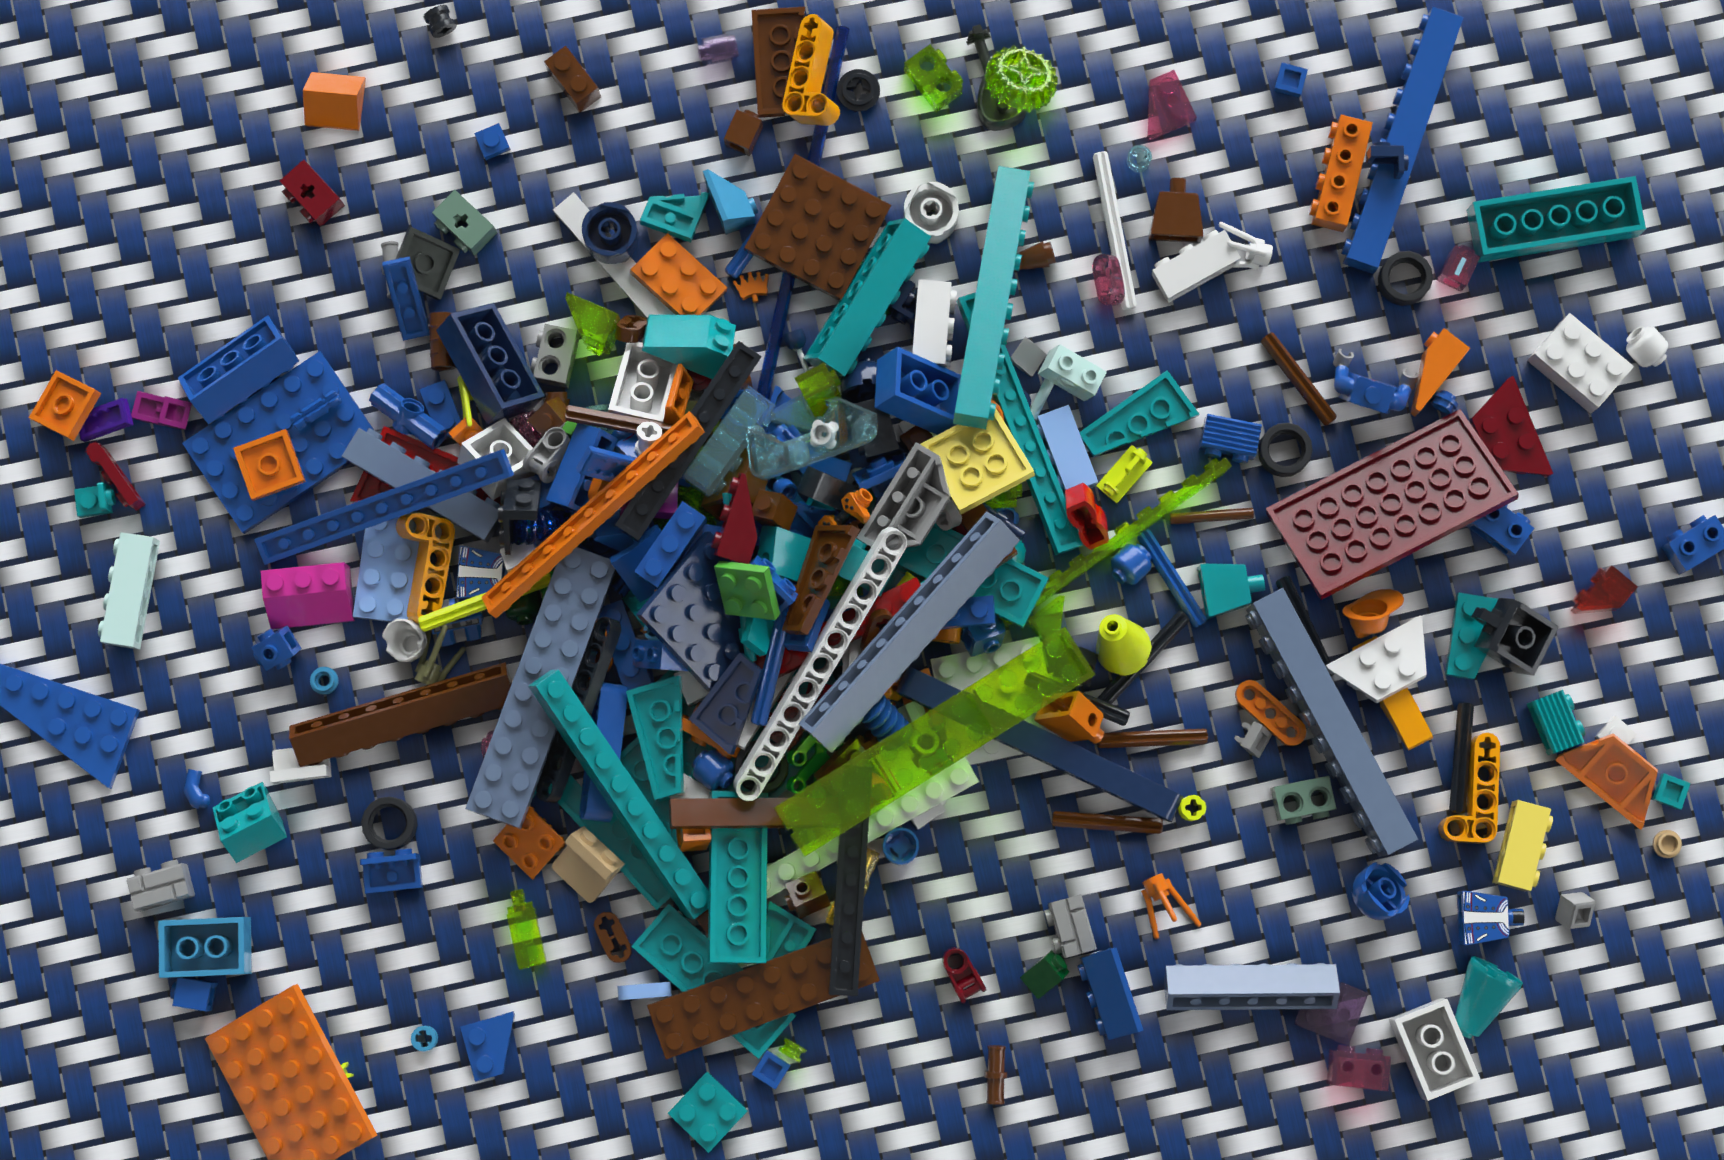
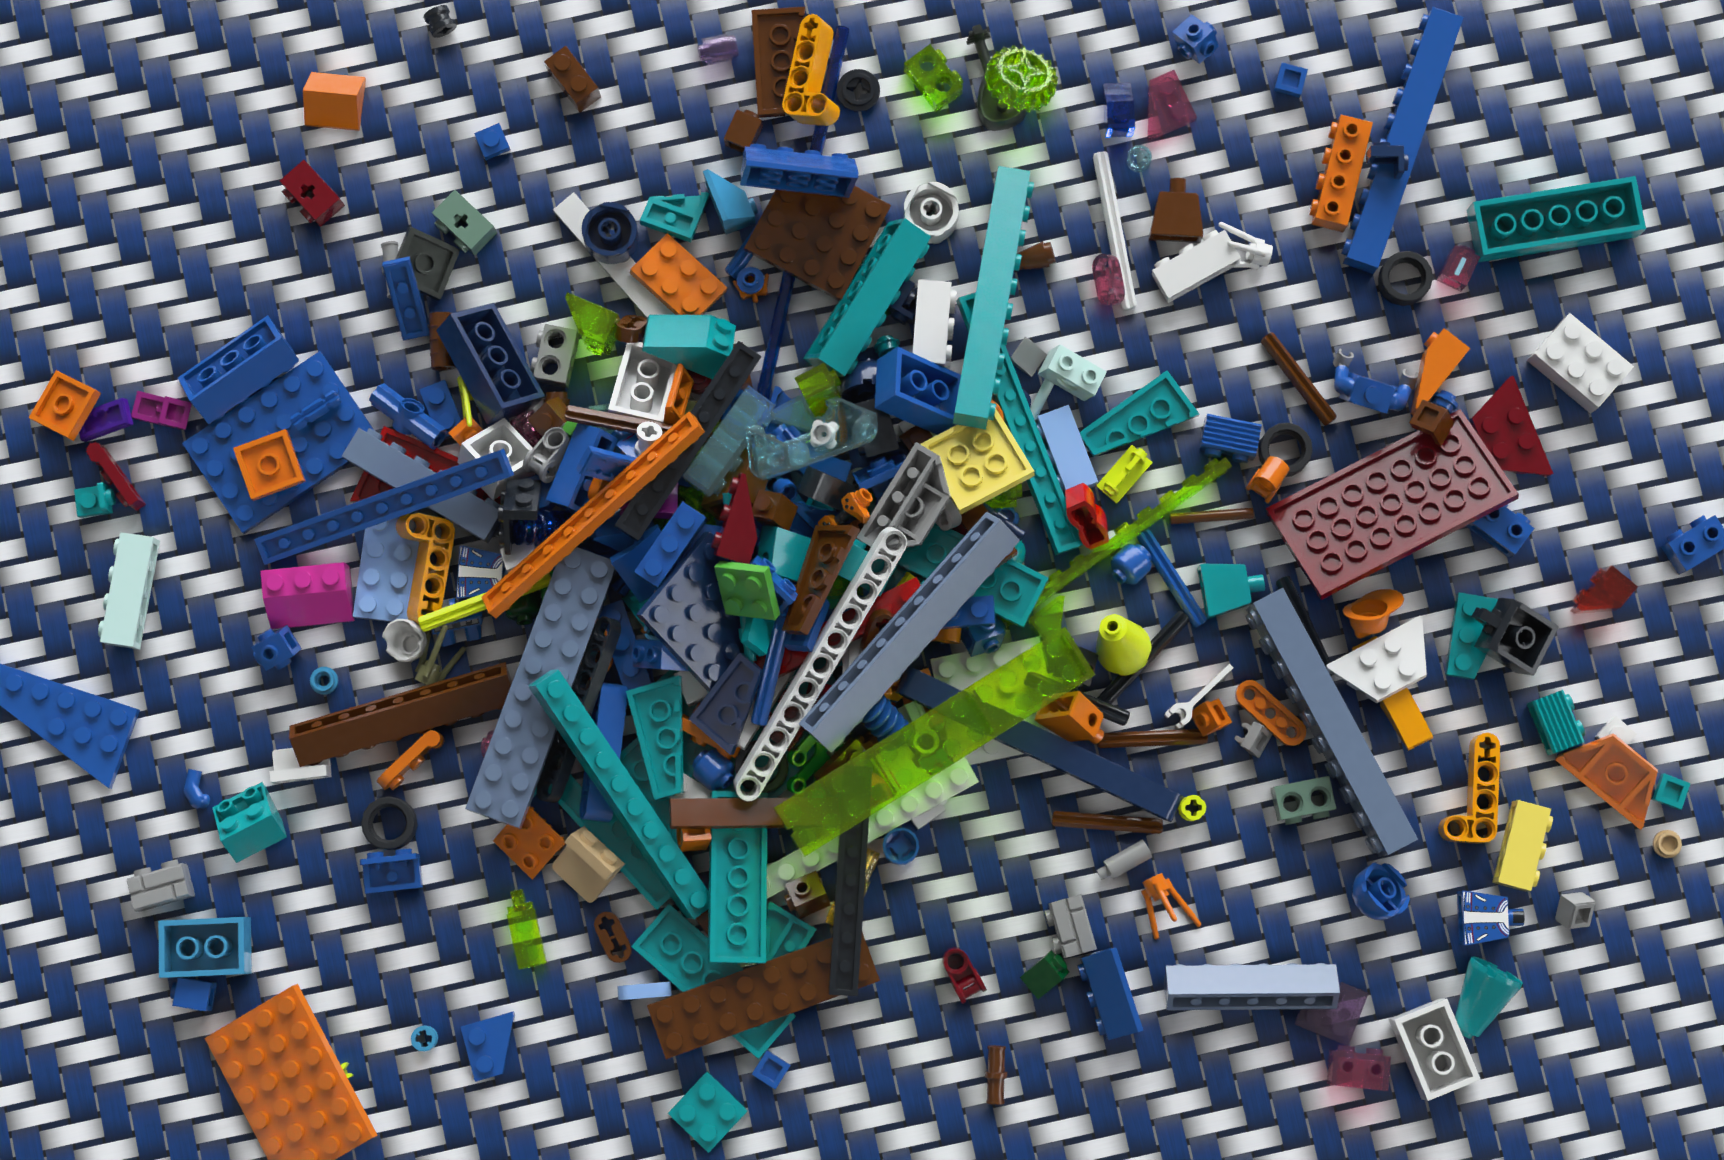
clear neon green bush [778,1038,807,1063] -> none
dark blue hinge [782,328,819,394] -> none
black axle [1449,702,1474,813] -> none
white head [1626,326,1668,367] -> none
none -> orange plate [377,730,444,790]
none -> blue plate [737,267,764,294]
none -> blue slope [740,144,858,198]
none -> teal plate [874,335,900,358]
none -> light grey cylinder [1096,839,1152,880]
none -> clear blue slope [1103,83,1135,138]
none -> white flag [1164,664,1233,730]
none -> blue brick [1172,14,1219,64]
none -> orange bracket [1192,698,1232,737]
none -> orange piece [1245,456,1289,503]
none -> reddish brown panel [1409,400,1454,446]

